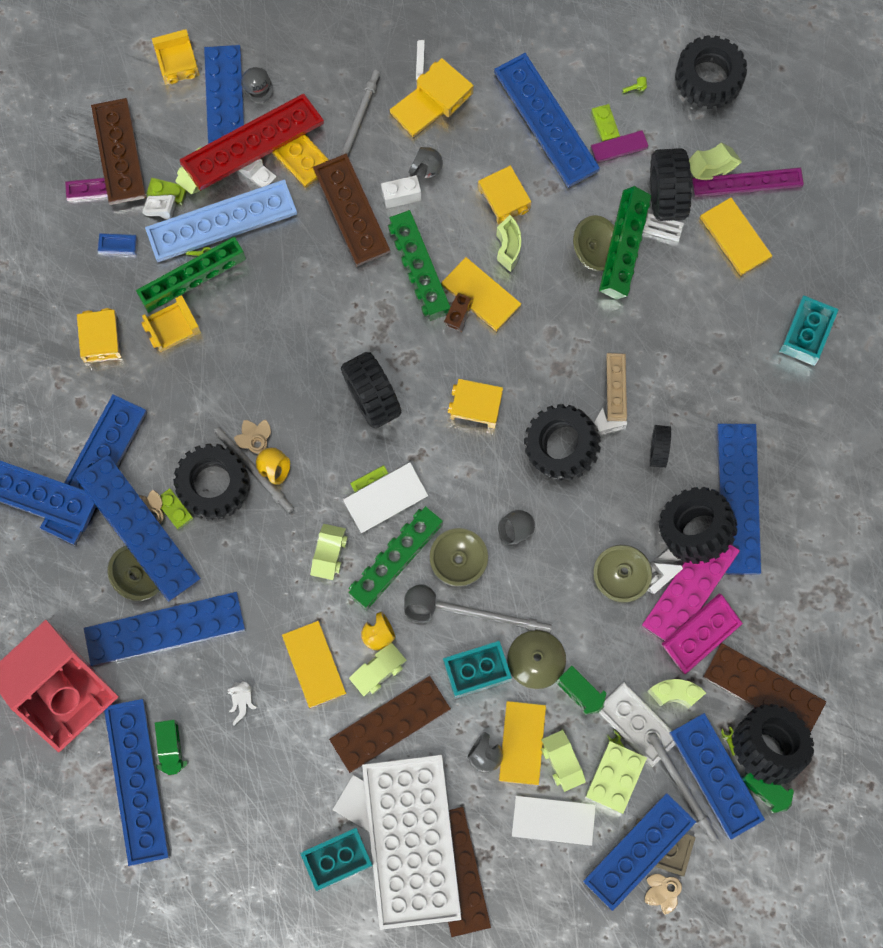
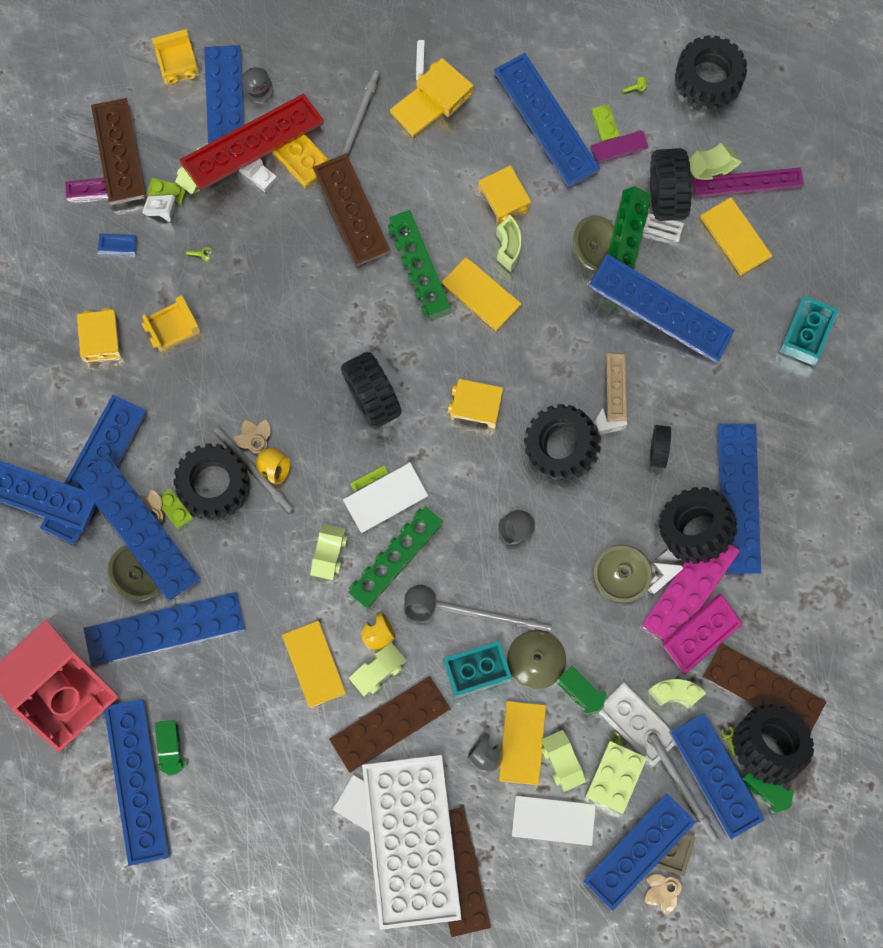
green brick [136,236,246,313] -> none
light blue plate [145,179,297,263] -> none
white piece [227,681,257,726] -> none
teal brick [300,828,373,892] -> none
white brick [381,175,422,209] -> none
dark grey helmet [408,147,443,178] -> none
olive dish [430,528,488,586] -> none
reddish brown leg [444,293,473,332] -> none
none -> blue plate [588,254,735,363]

